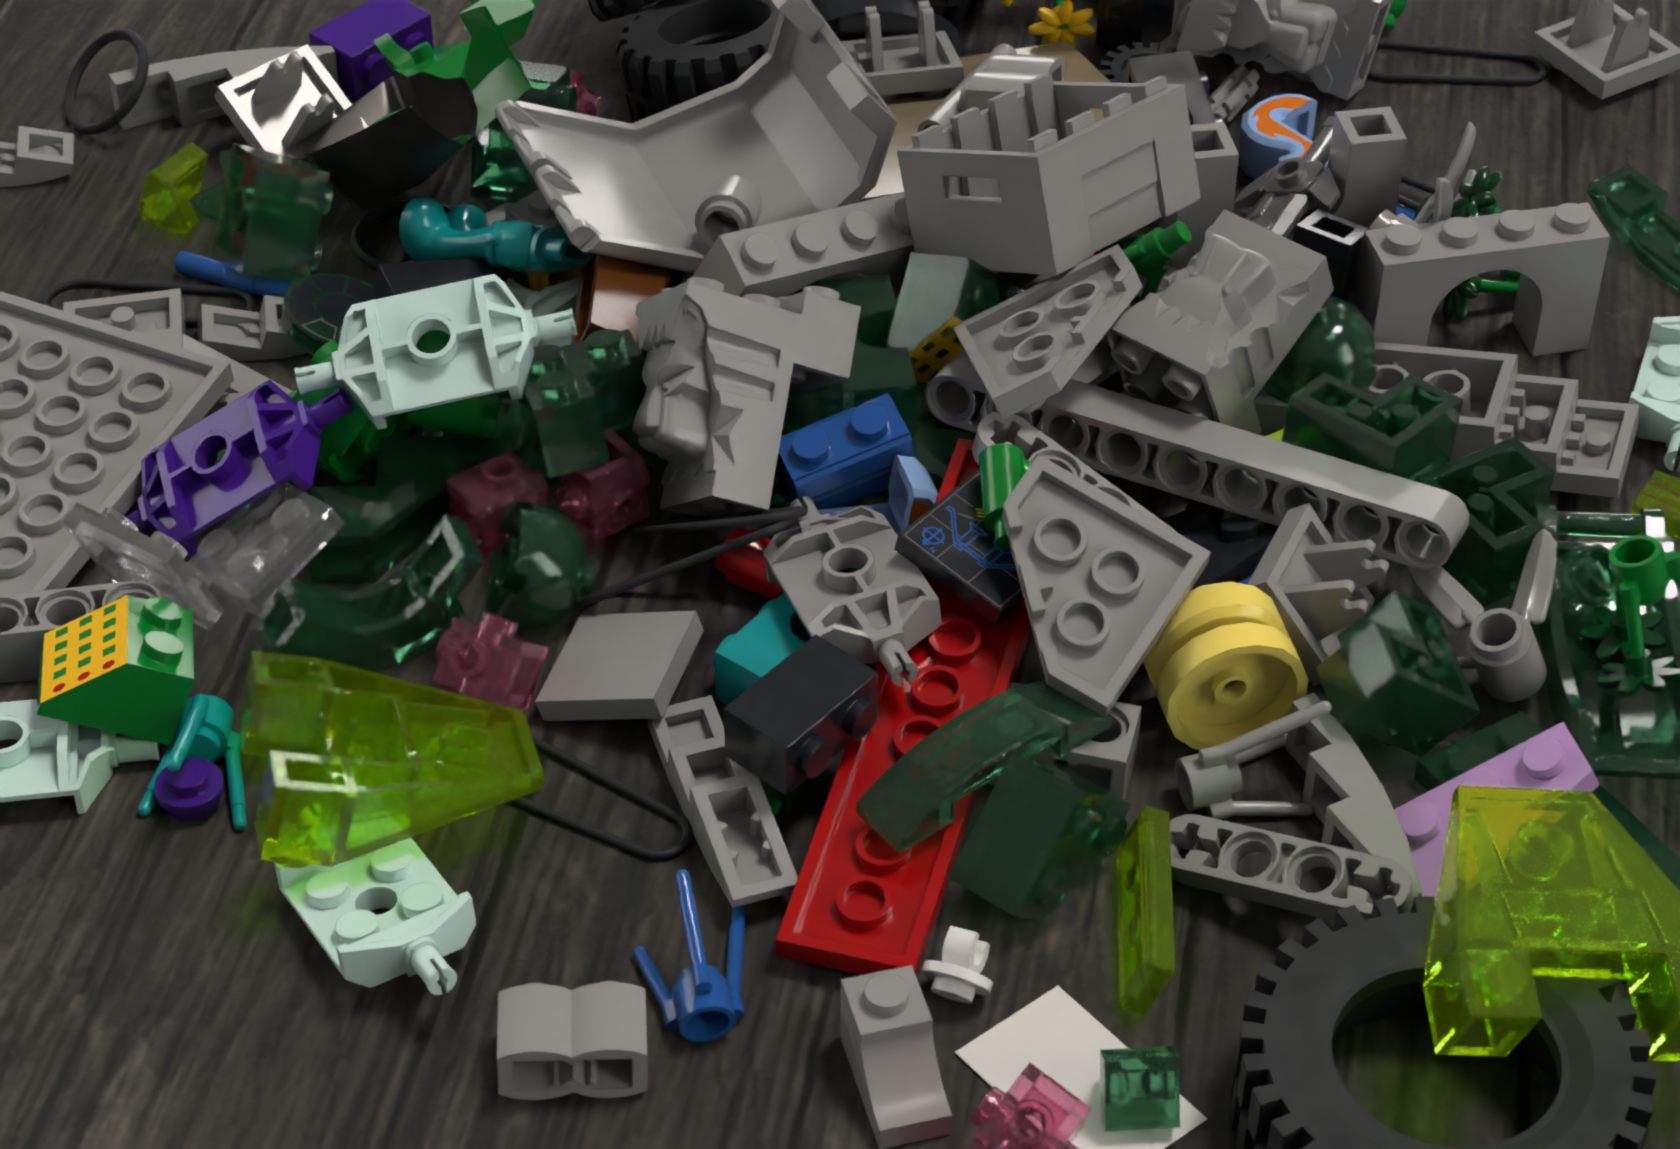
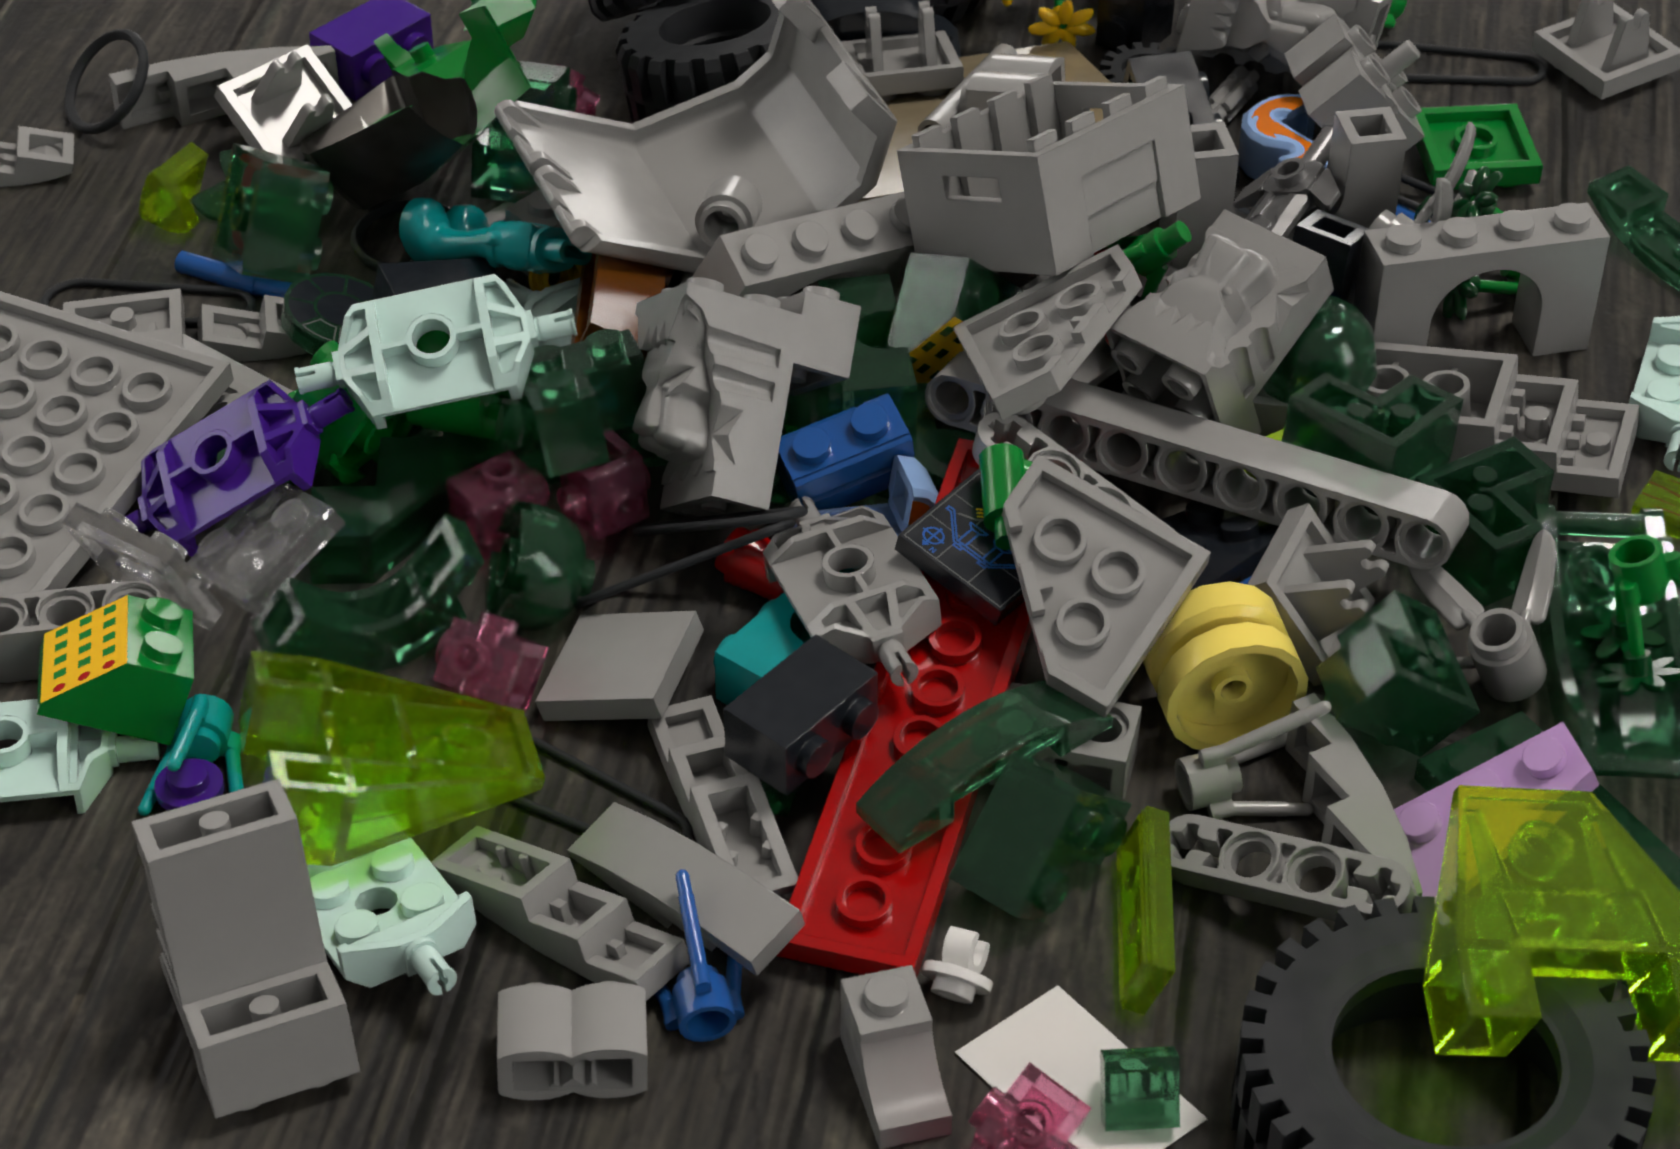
none -> light grey brick [132,779,360,1118]
none -> light grey slope [431,826,690,1001]
none -> light grey slope [567,802,805,976]
none -> light grey brick [1284,14,1425,151]
none -> green plate [1416,103,1543,190]

